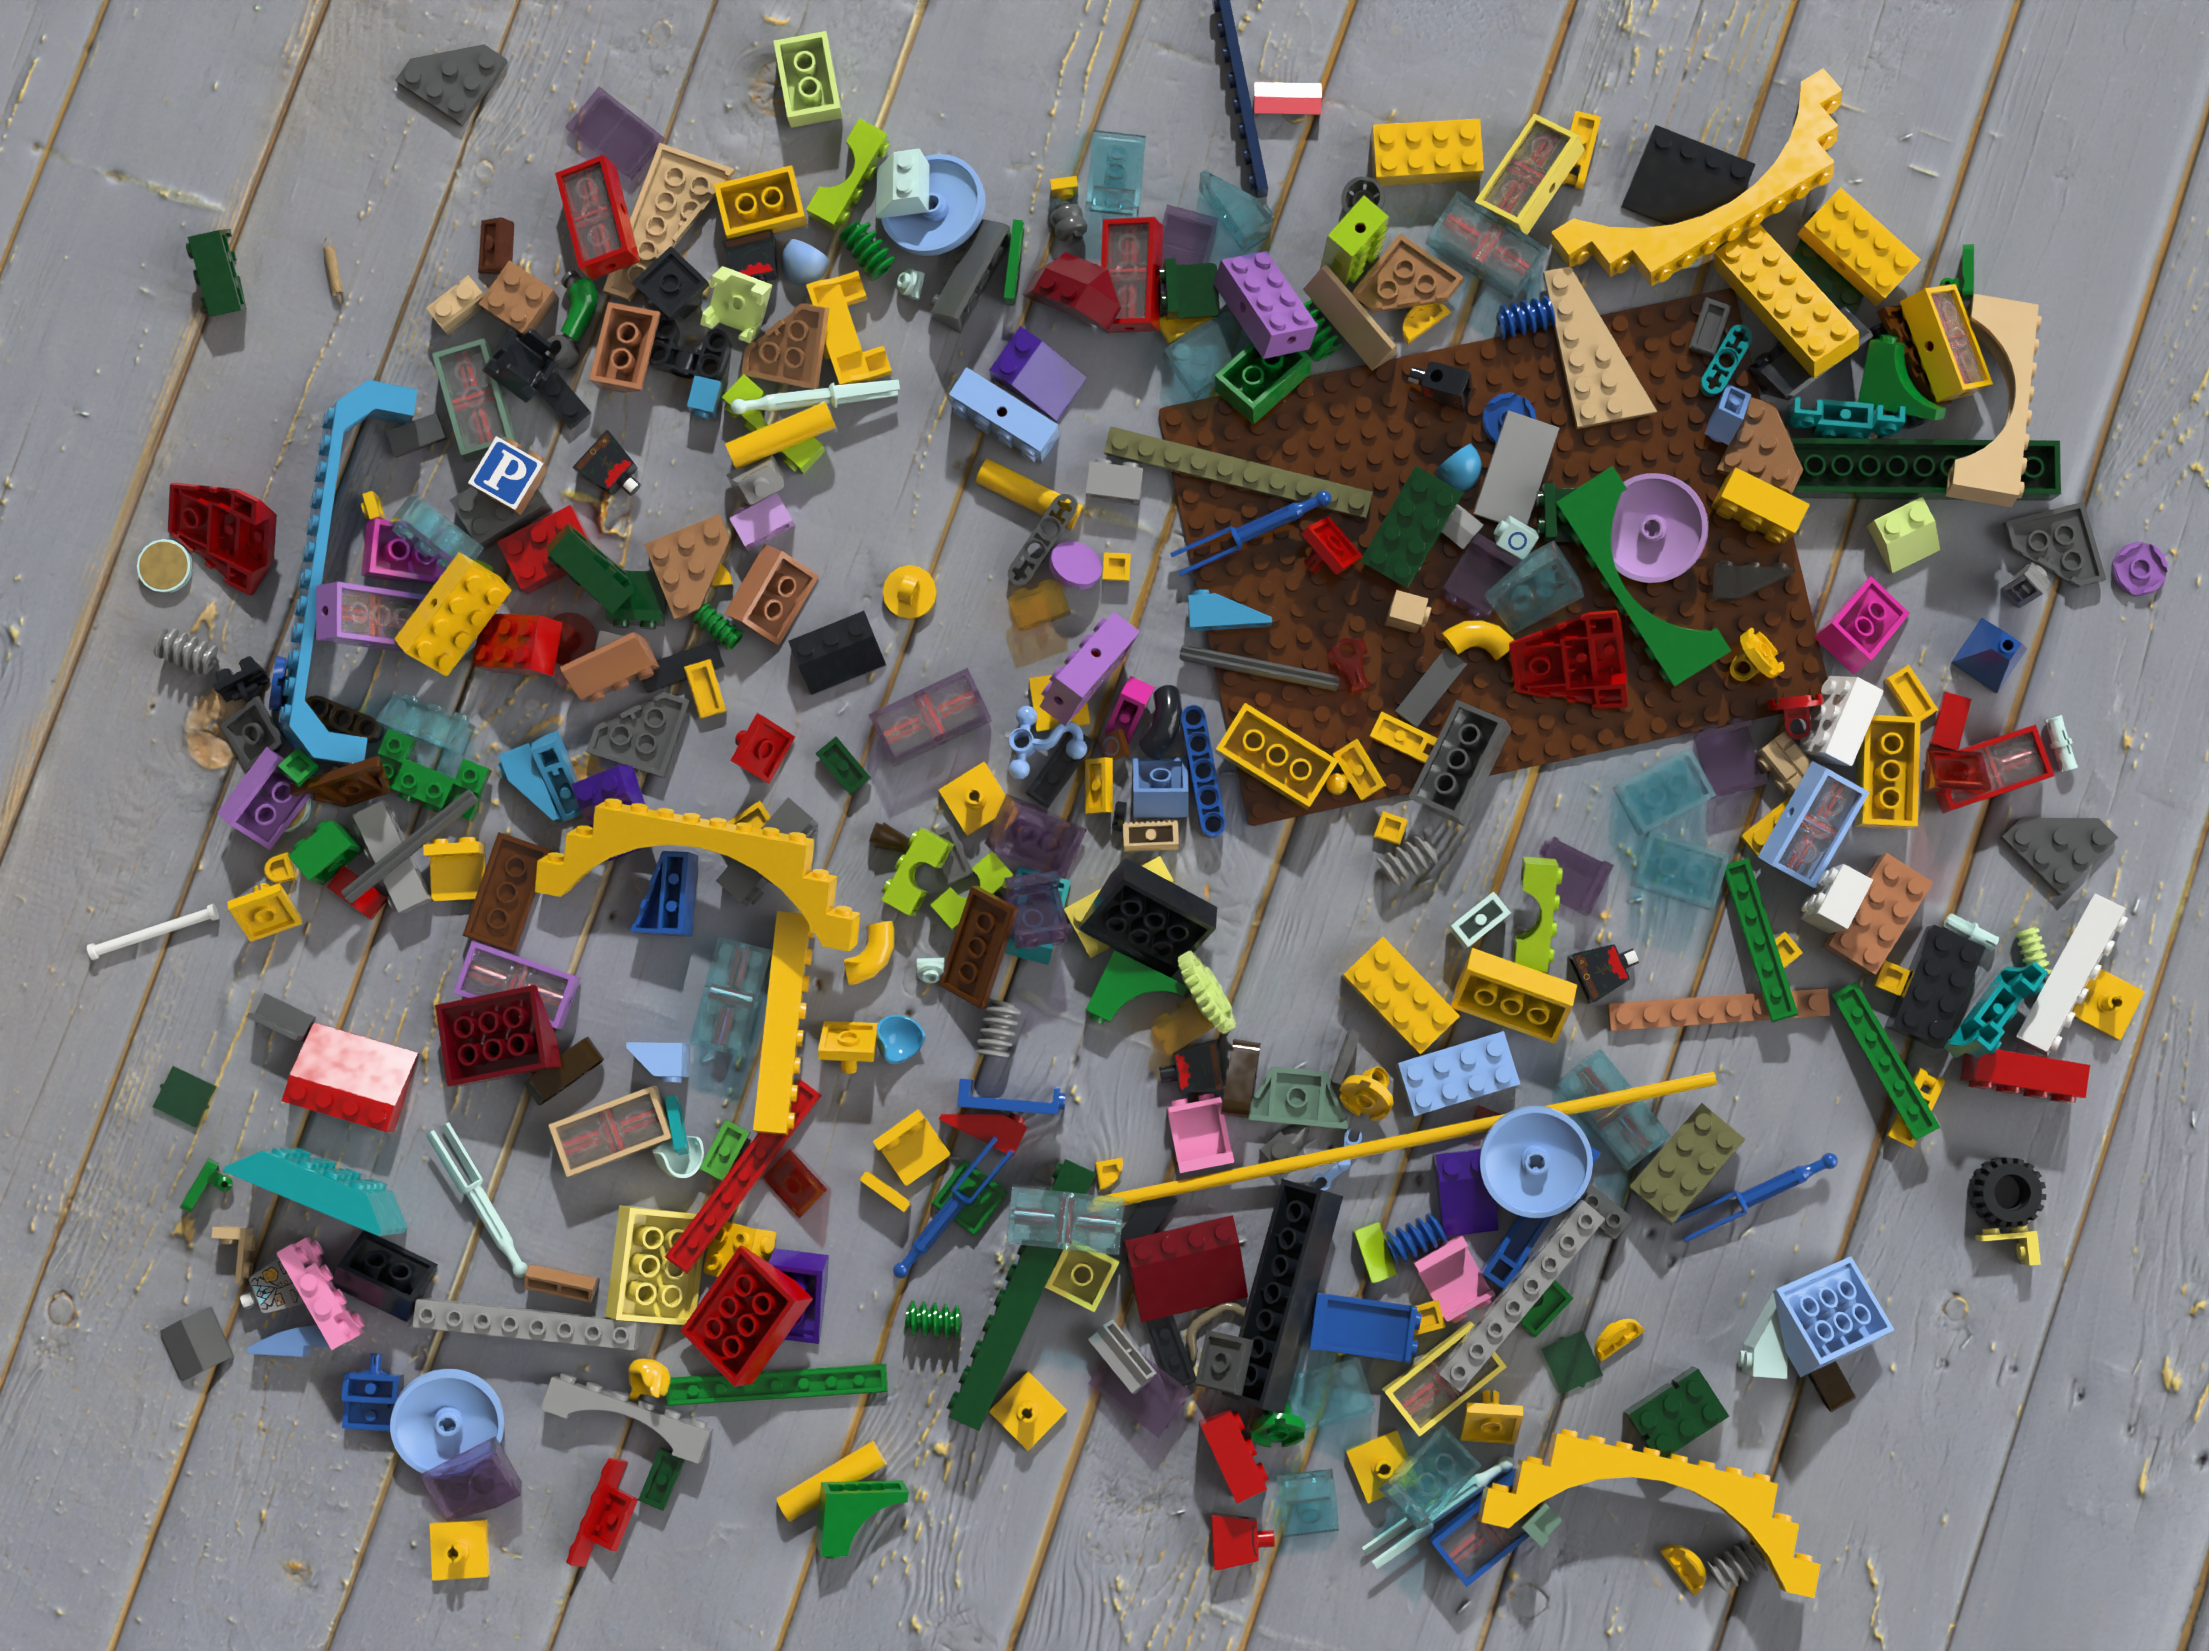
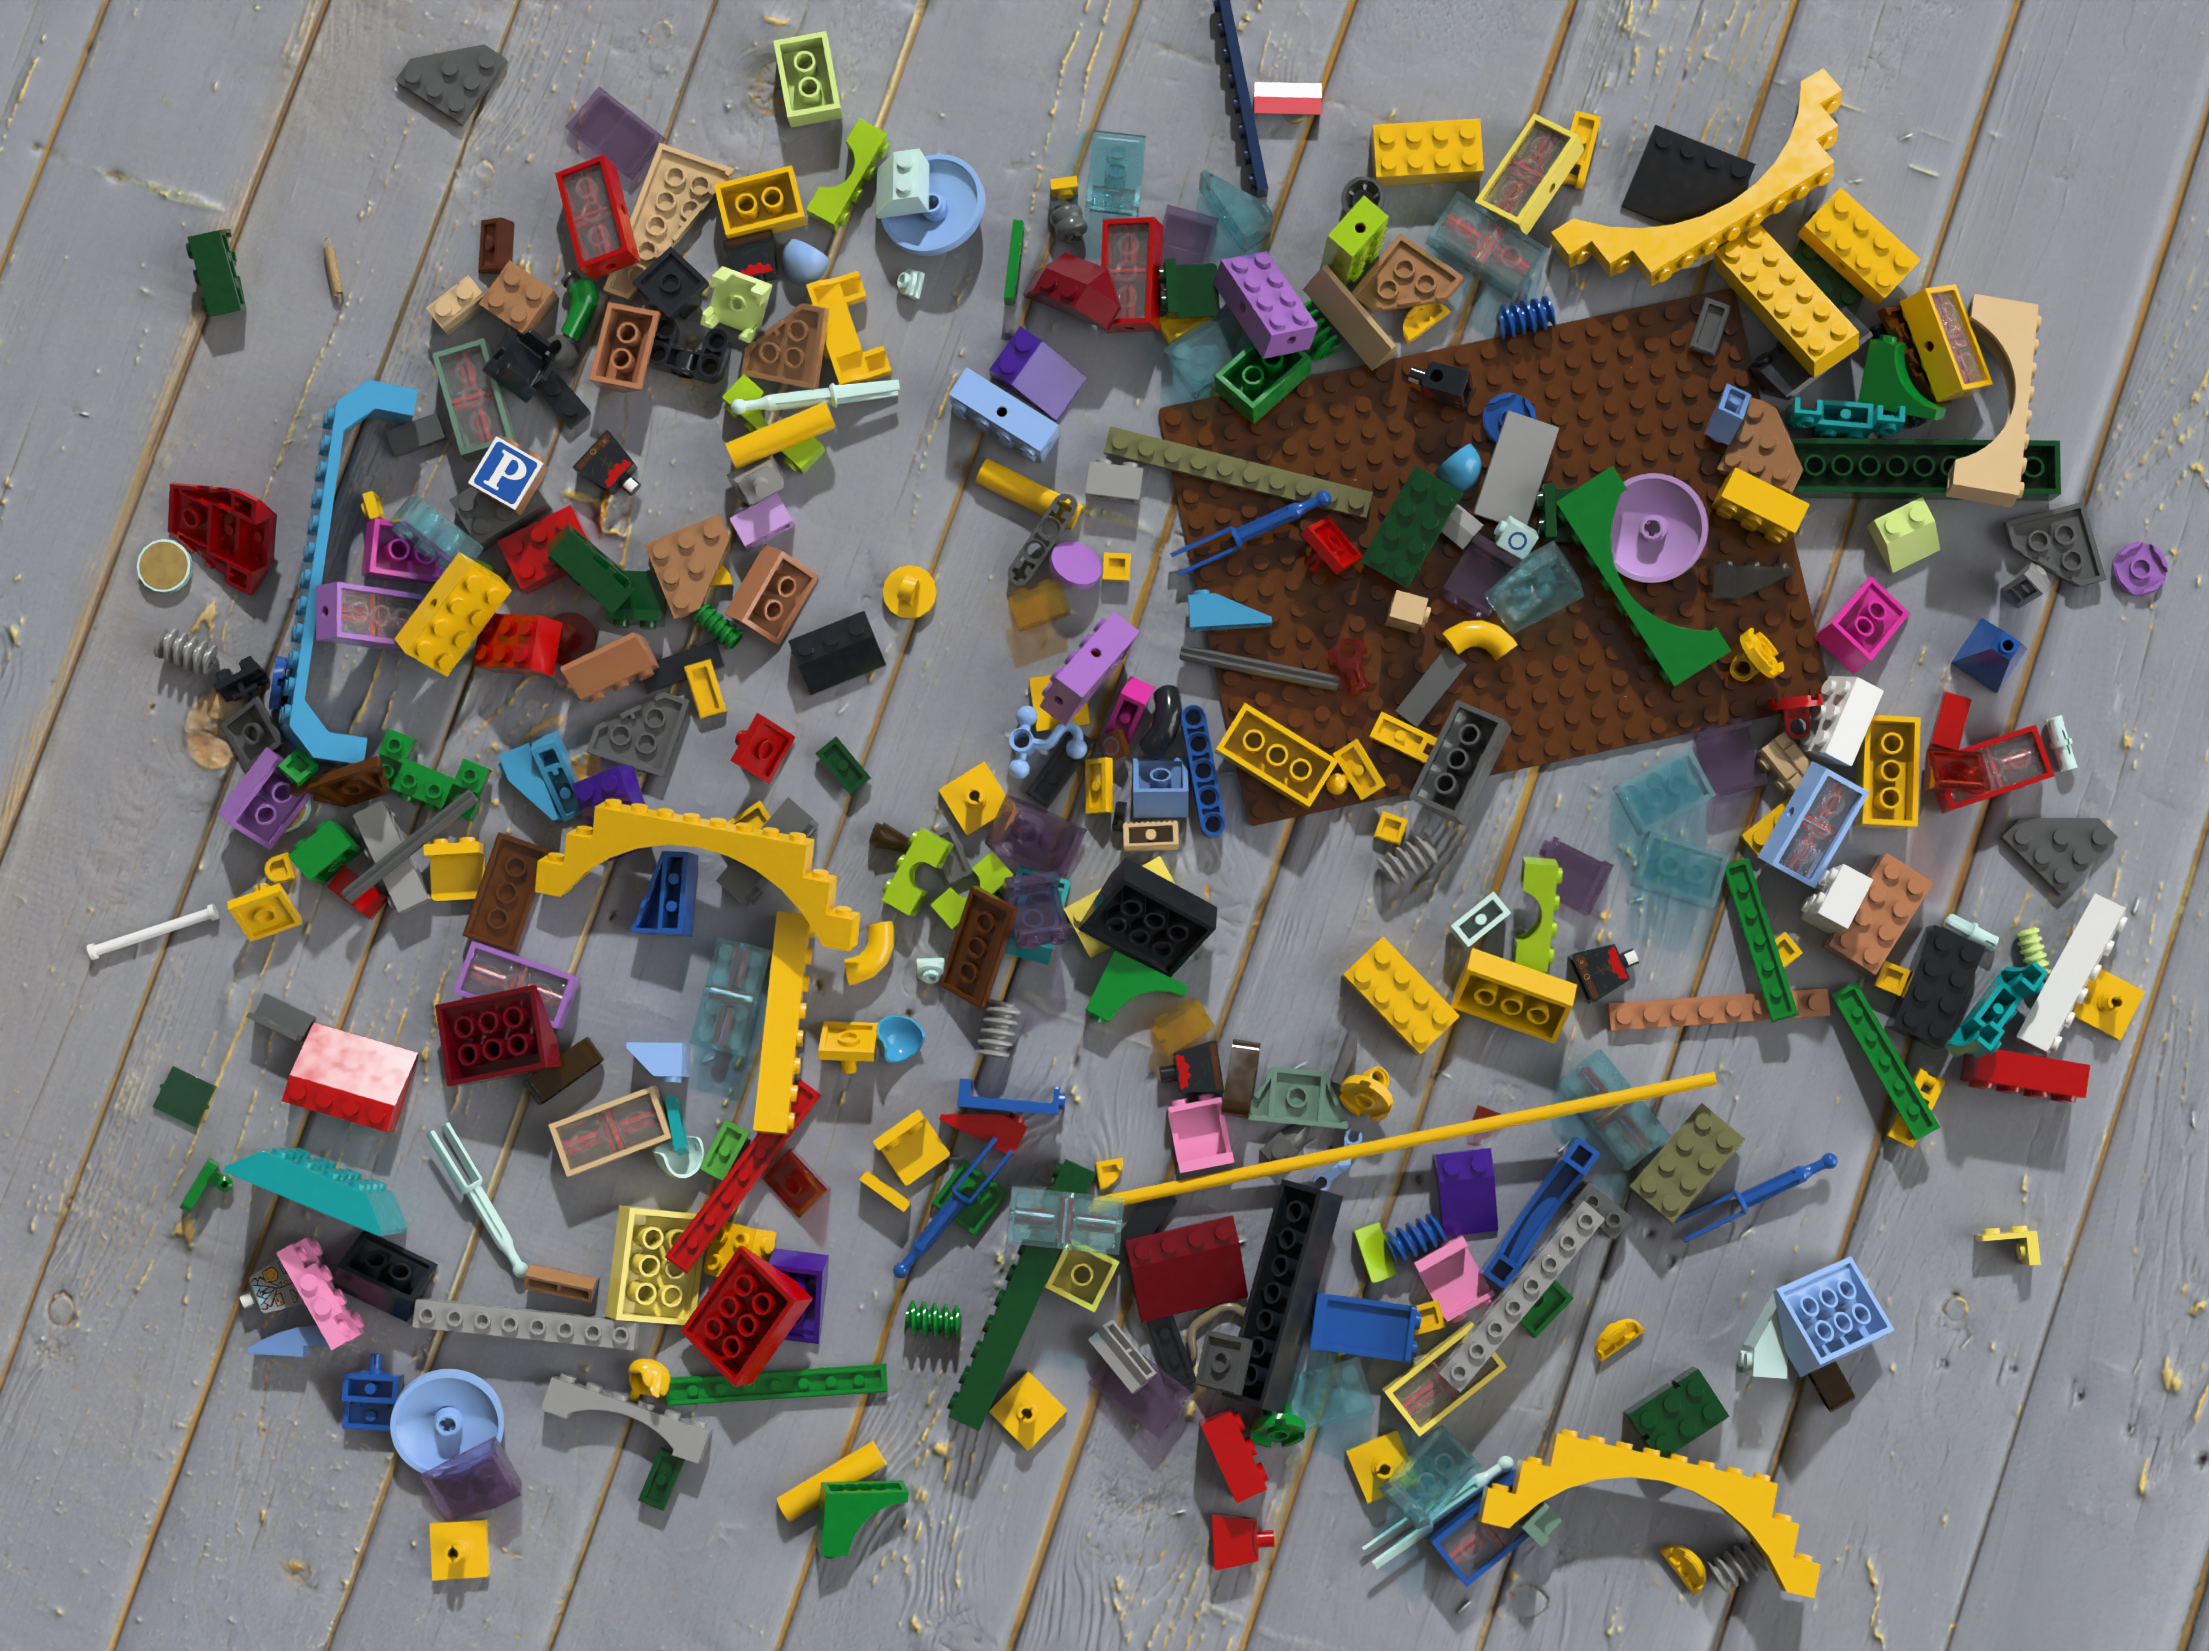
dark grey slope [160,1306,234,1381] -> none
tan bracket [211,1226,256,1285] -> none
dark brown beam [306,695,384,743] -> none
clear light blue slope [376,693,476,756] -> none
red bracket [566,1458,638,1567] -> none
dark azure brick [687,375,724,420] -> none
green piece [839,221,896,281] -> none
clear brick [868,668,992,767] -> none
dark grey slope [929,219,1011,333] -> none
yellowish green gear [1177,951,1236,1034] -> none
clear light blue slope [1277,1469,1339,1537] -> none
light blue brick [1395,1031,1520,1116] -> none
yellow tile [1460,1390,1523,1444] -> none
light blue dish [1480,1106,1593,1218] -> none
red wedge [1509,610,1628,709] -> none
clear green piece [1541,1330,1603,1394] -> none
tan wing [1542,266,1657,429] -> none
teal beam [1699,324,1753,397] -> none
yellow tile [1884,665,1938,722] -> none
green piece [1940,244,1974,301] -> none
black tyre [1968,1157,2047,1228] -> none

